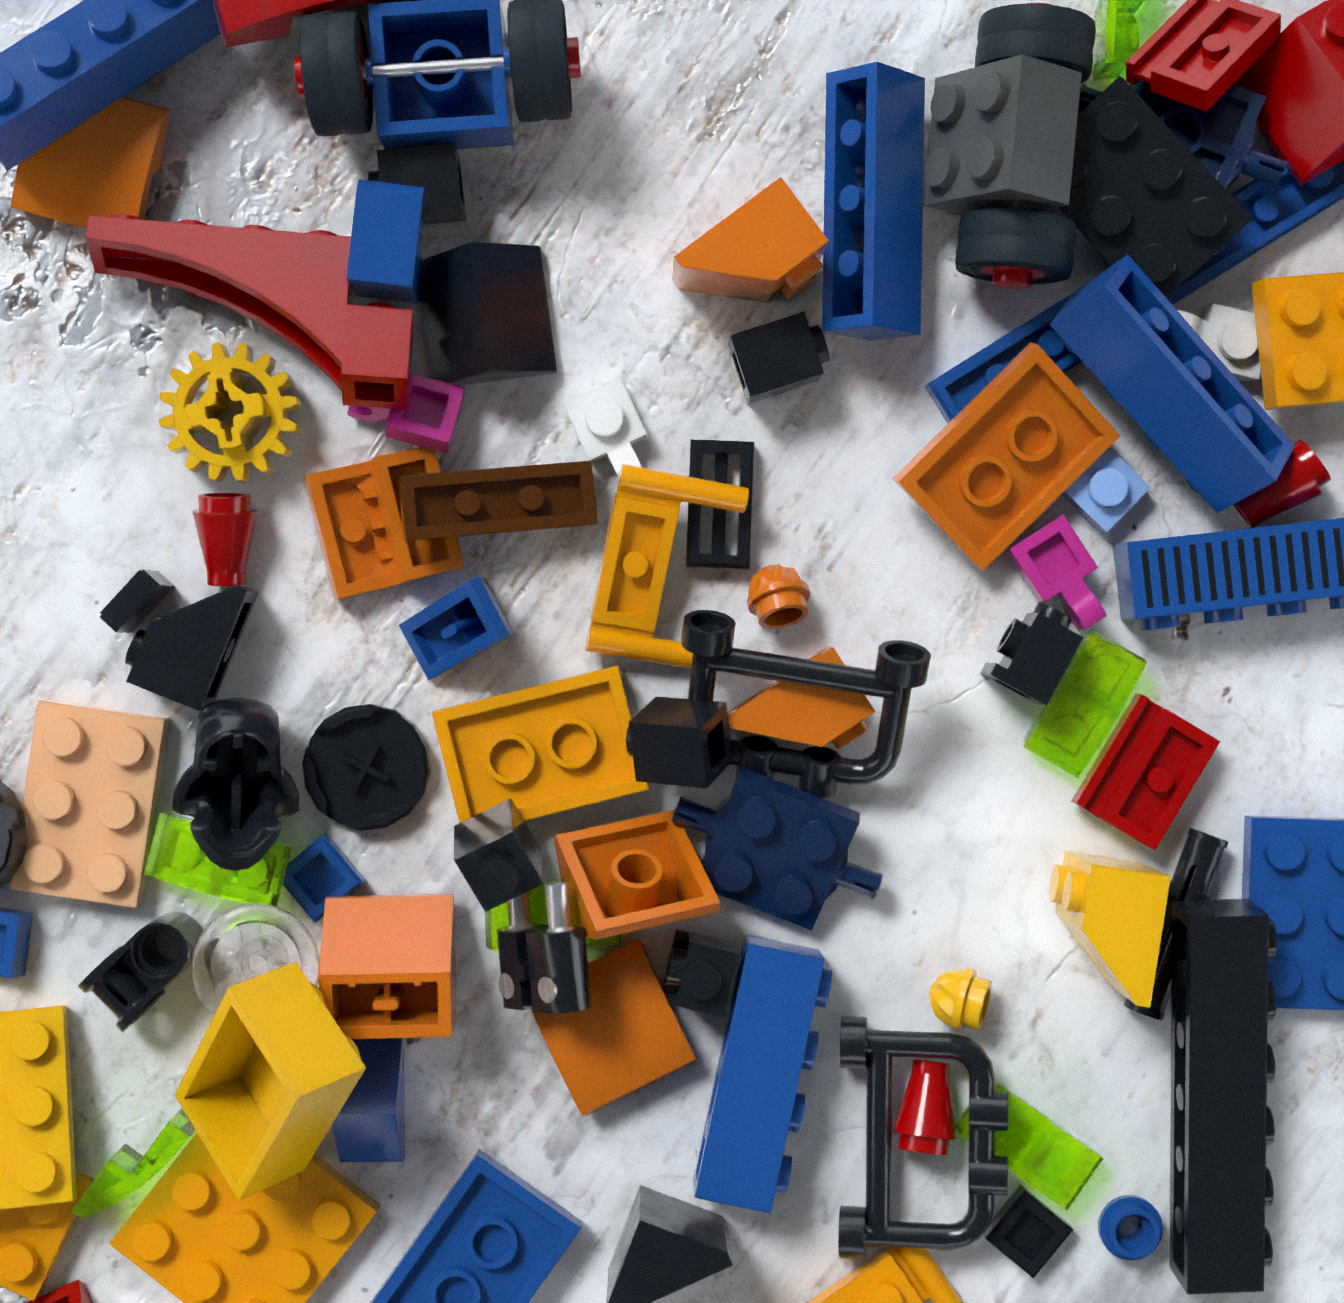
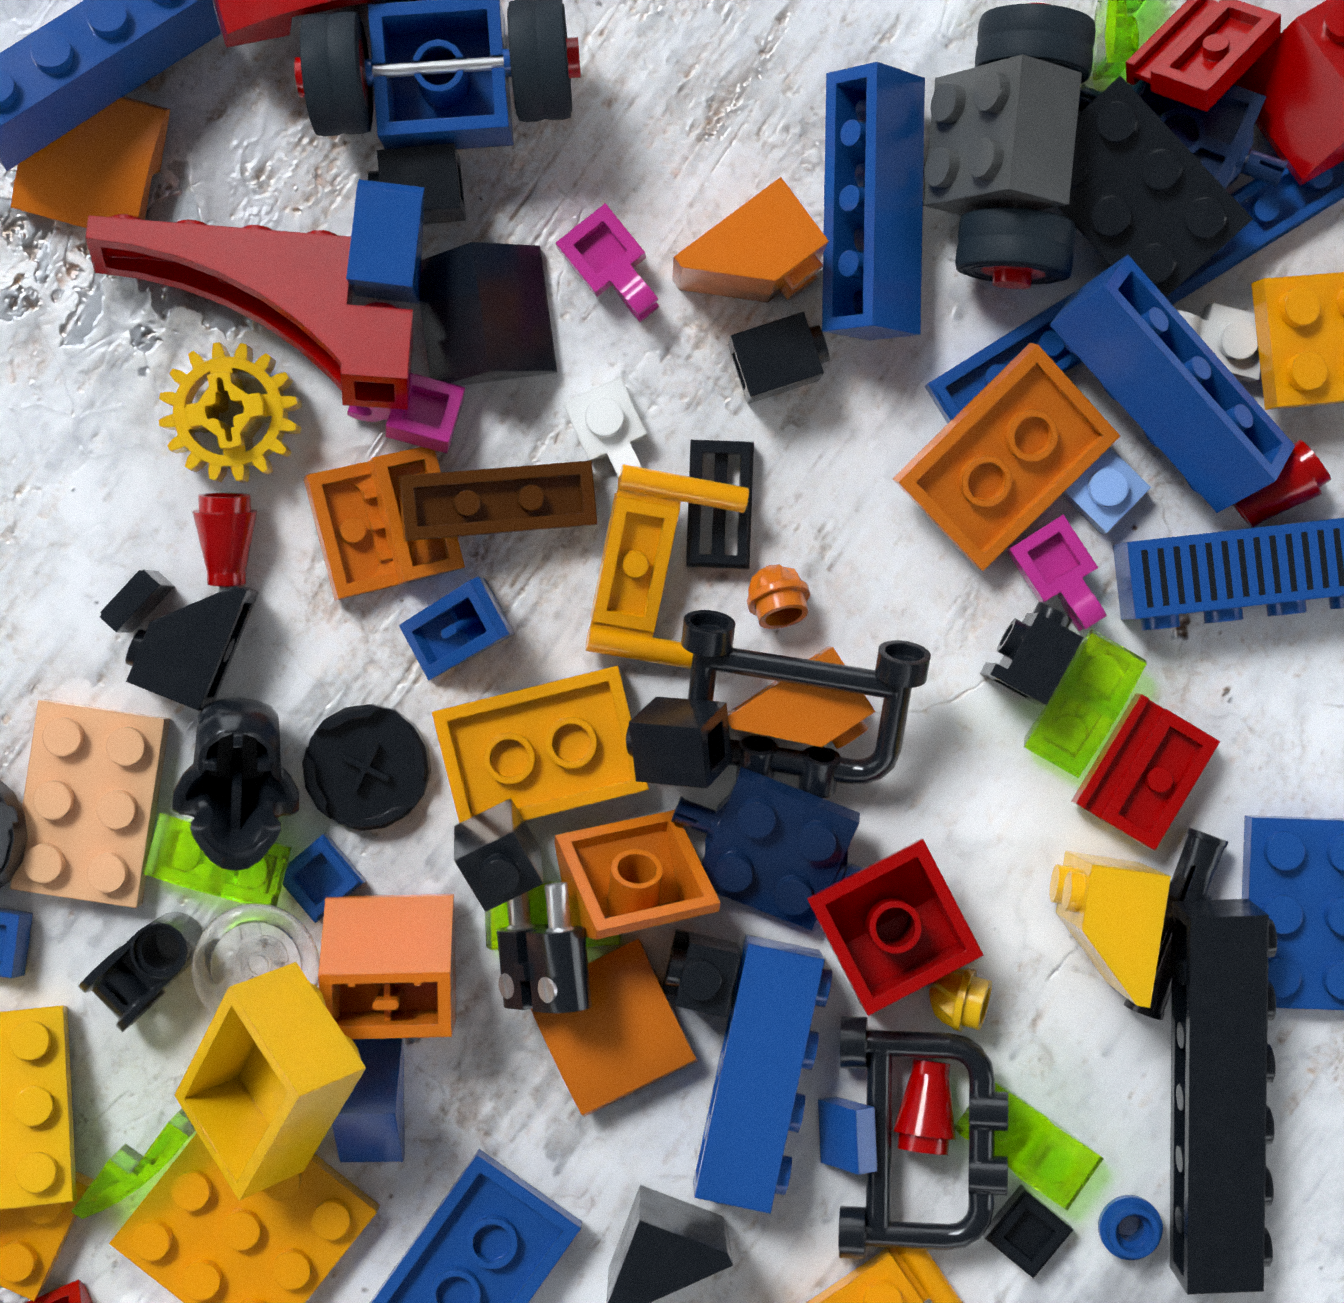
none -> dark pink plate [556,203,659,323]
none -> red slope [807,838,984,1016]
none -> blue tile [818,1096,877,1175]

